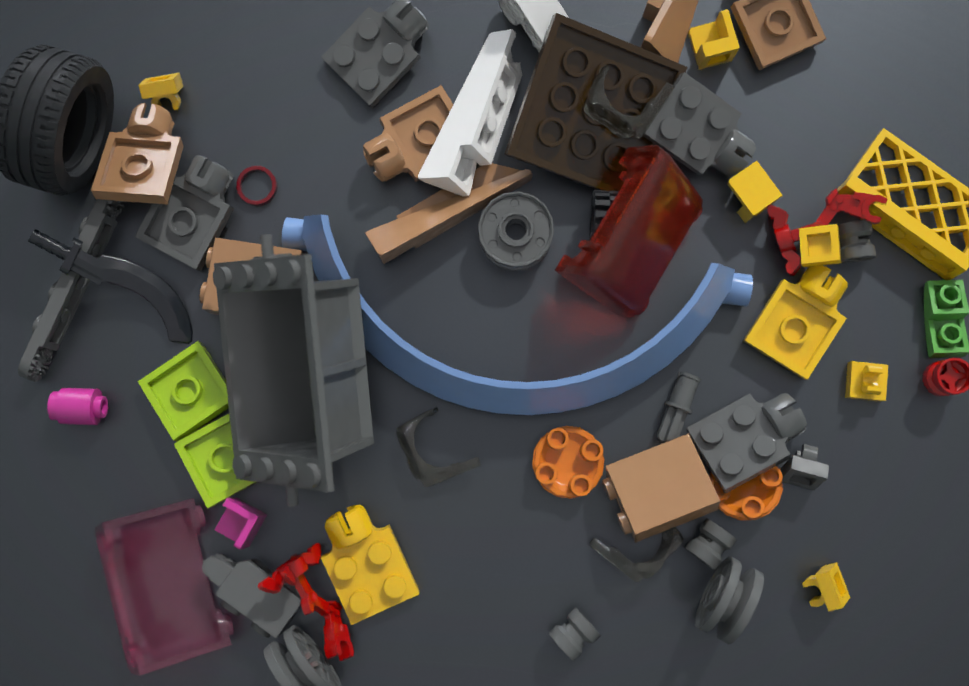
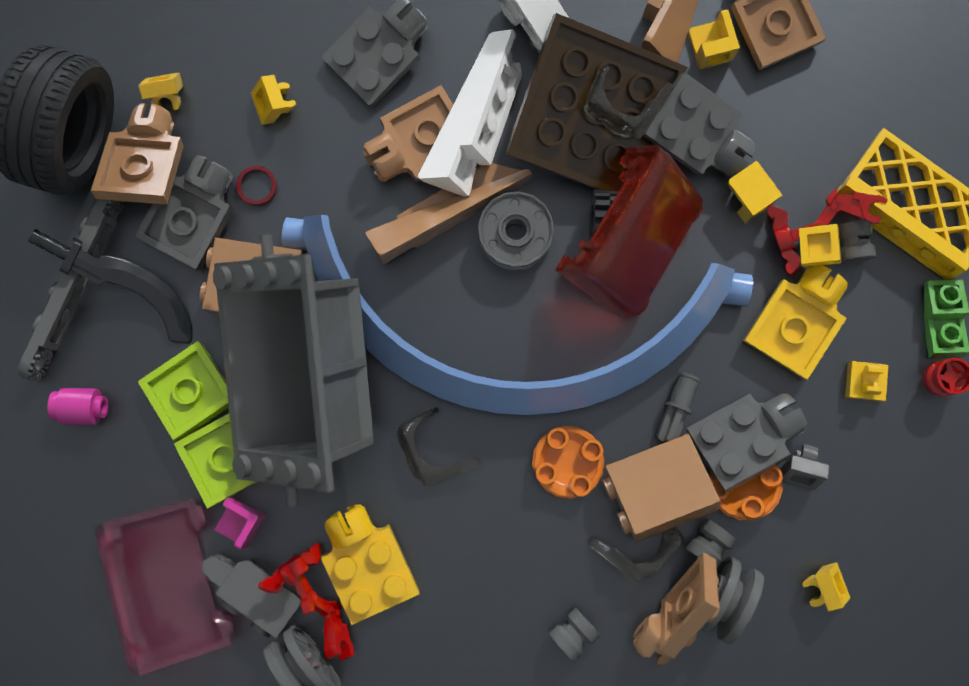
none -> yellow tile [250,75,296,125]
none -> medium nougat plate [633,552,720,665]

